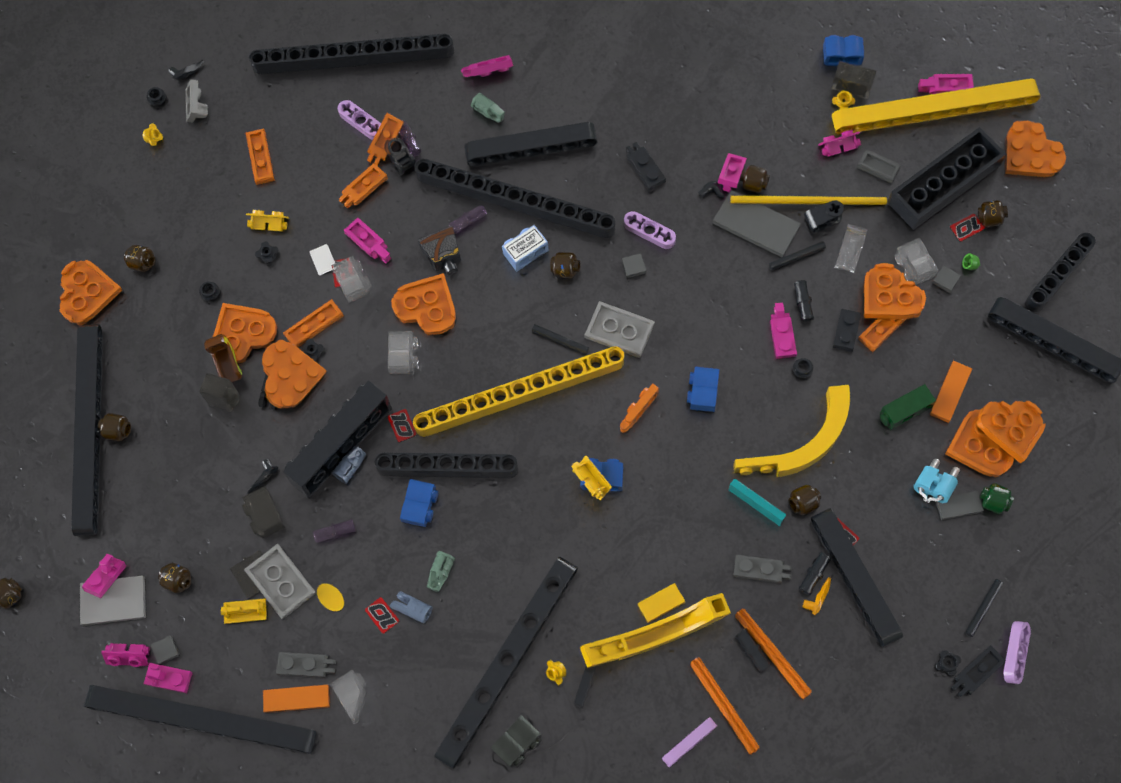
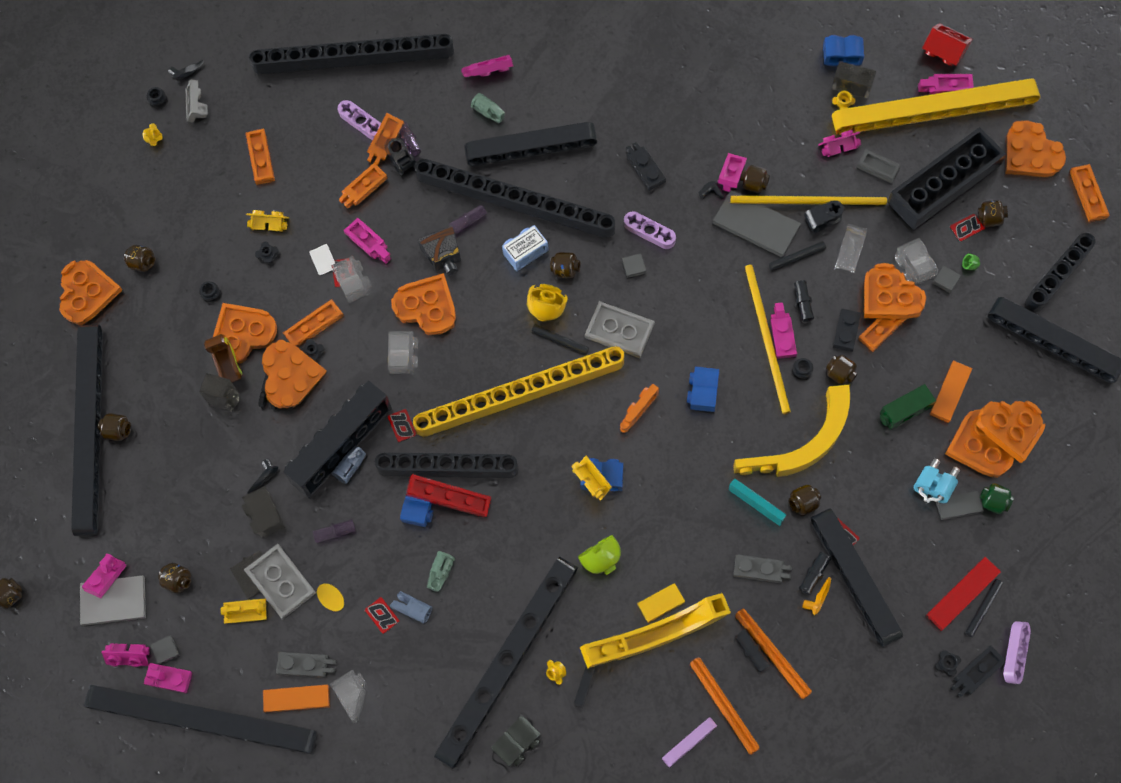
none -> red tile [406,474,491,518]
none -> yellow cylinder [527,284,568,321]
none -> lime cylinder [578,535,621,575]
none -> yellow piece [745,265,791,414]
none -> dark brown head [826,355,858,385]
none -> red slope [922,23,973,66]
none -> red tile [926,557,1001,631]
none -> orange tile [1069,164,1110,222]

